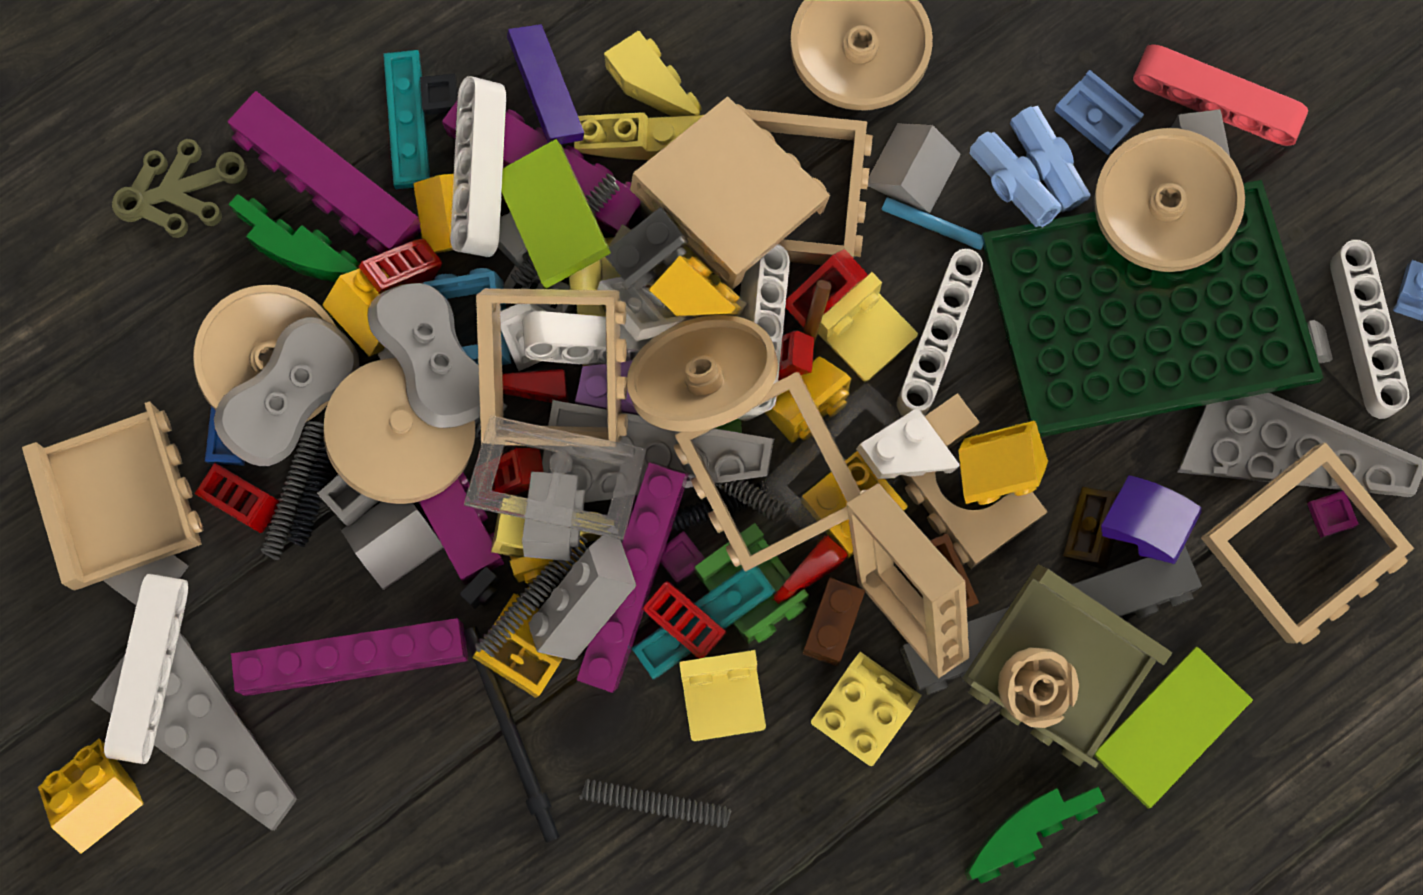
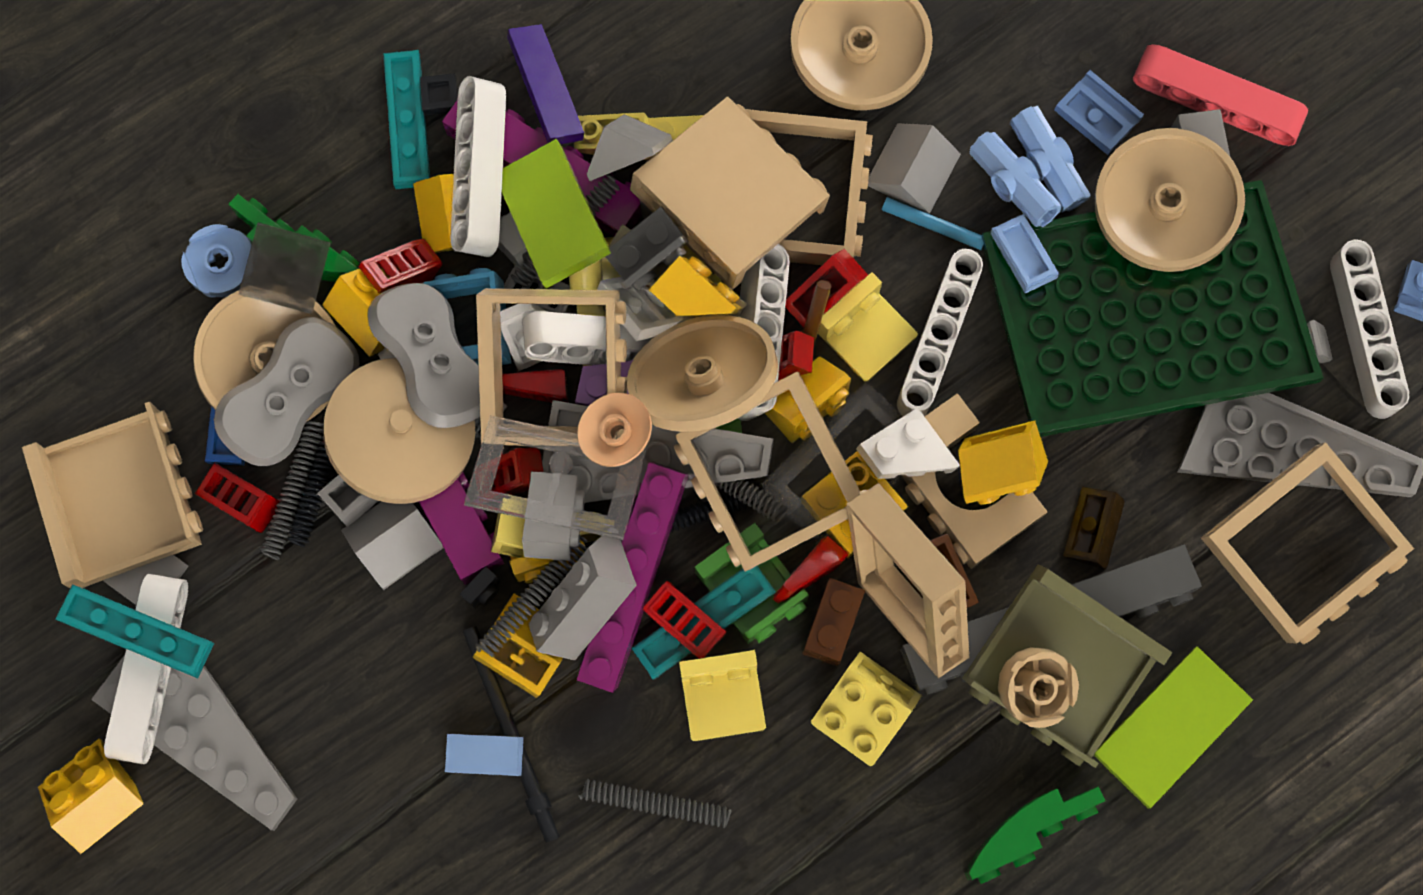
olive plant [112,139,248,238] -> none
magenta brick [227,91,421,255] -> none
magenta brick [231,618,469,696] -> none
light yellow slope [604,31,702,117] -> none
magenta tile [660,531,705,584] -> none
dark purple slope [1101,475,1201,564] -> none
magenta tile [1307,491,1359,538] -> none
none -> teal tile [56,584,214,679]
none -> light blue plate [181,224,257,298]
none -> clear smoke plate [239,222,331,314]
none -> light blue tile [445,734,523,776]
none -> light nougat dish [578,393,652,467]
none -> light grey slope [587,114,673,181]
none -> light blue tile [990,214,1059,293]

